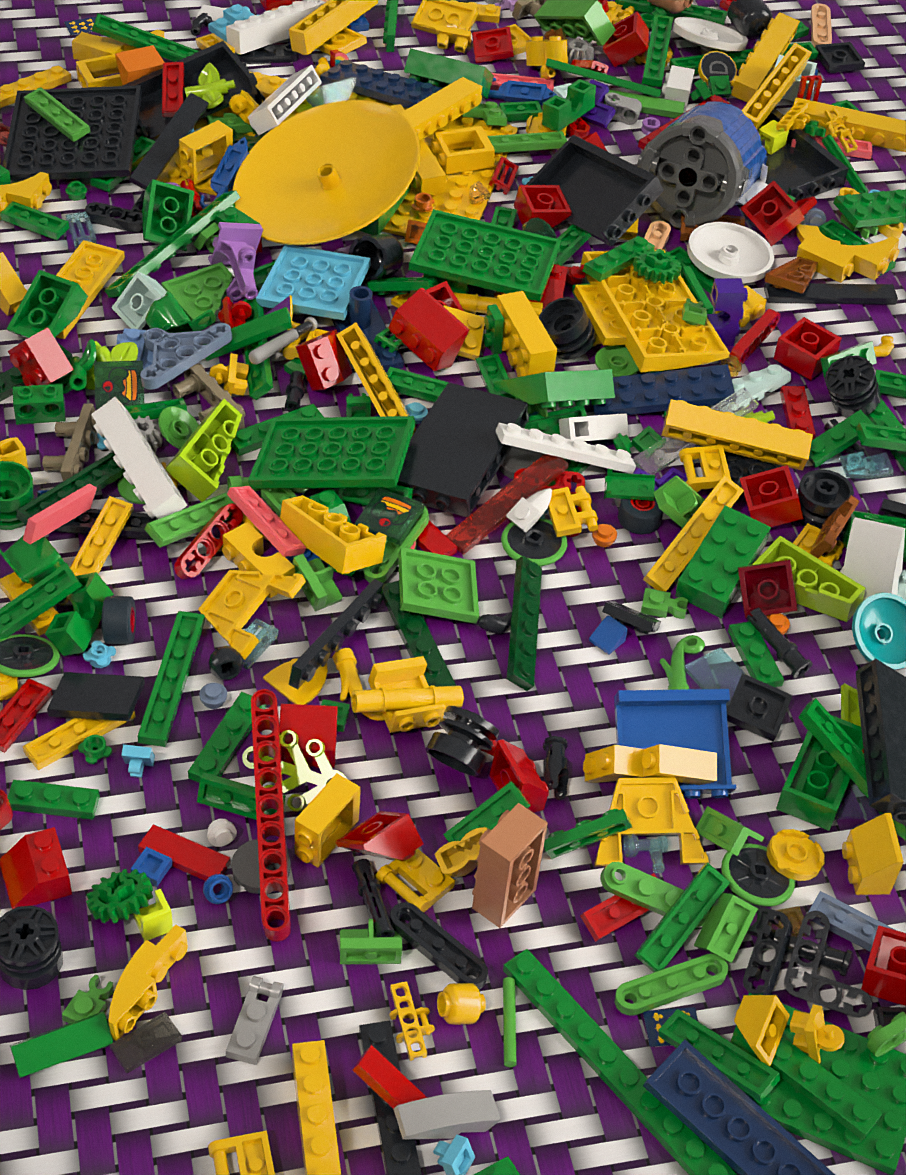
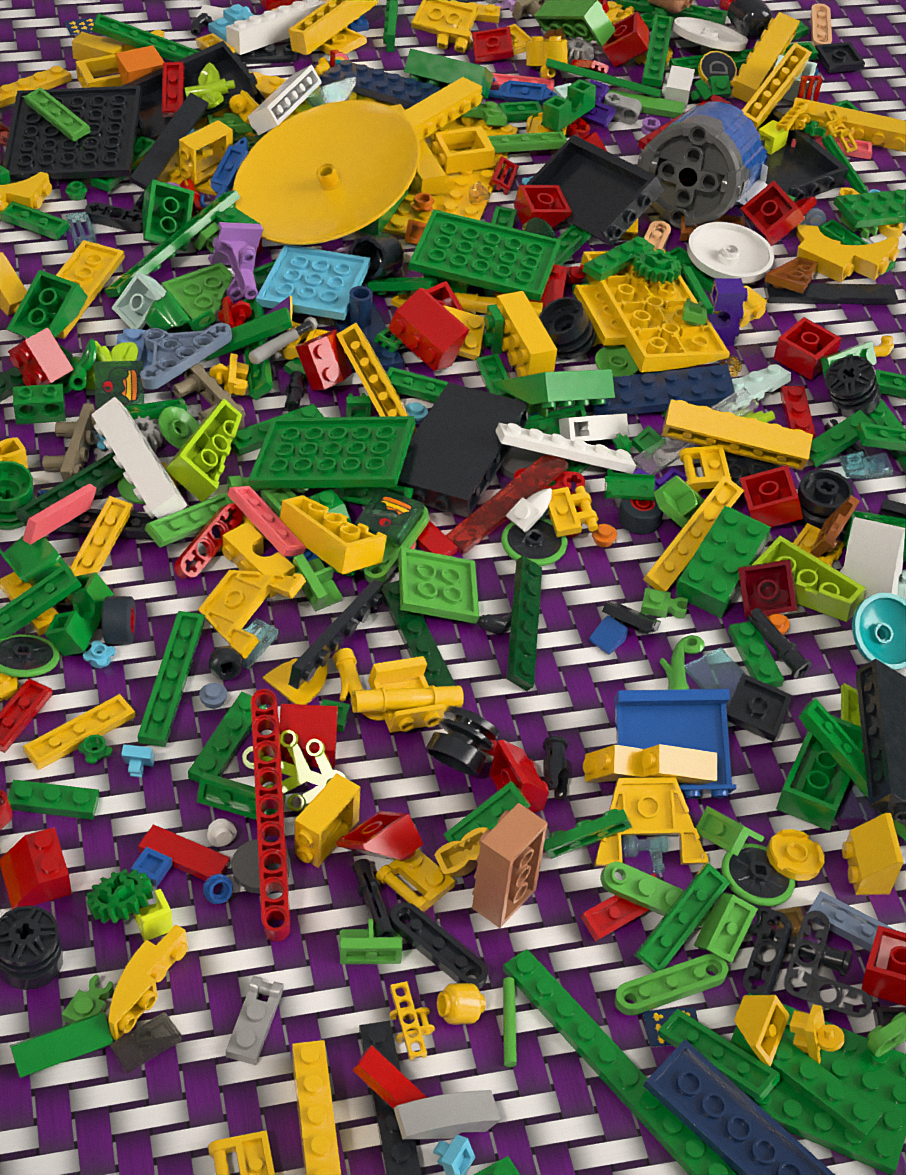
black tile [47,672,145,721] -> none
red beam [729,309,781,366] -> none

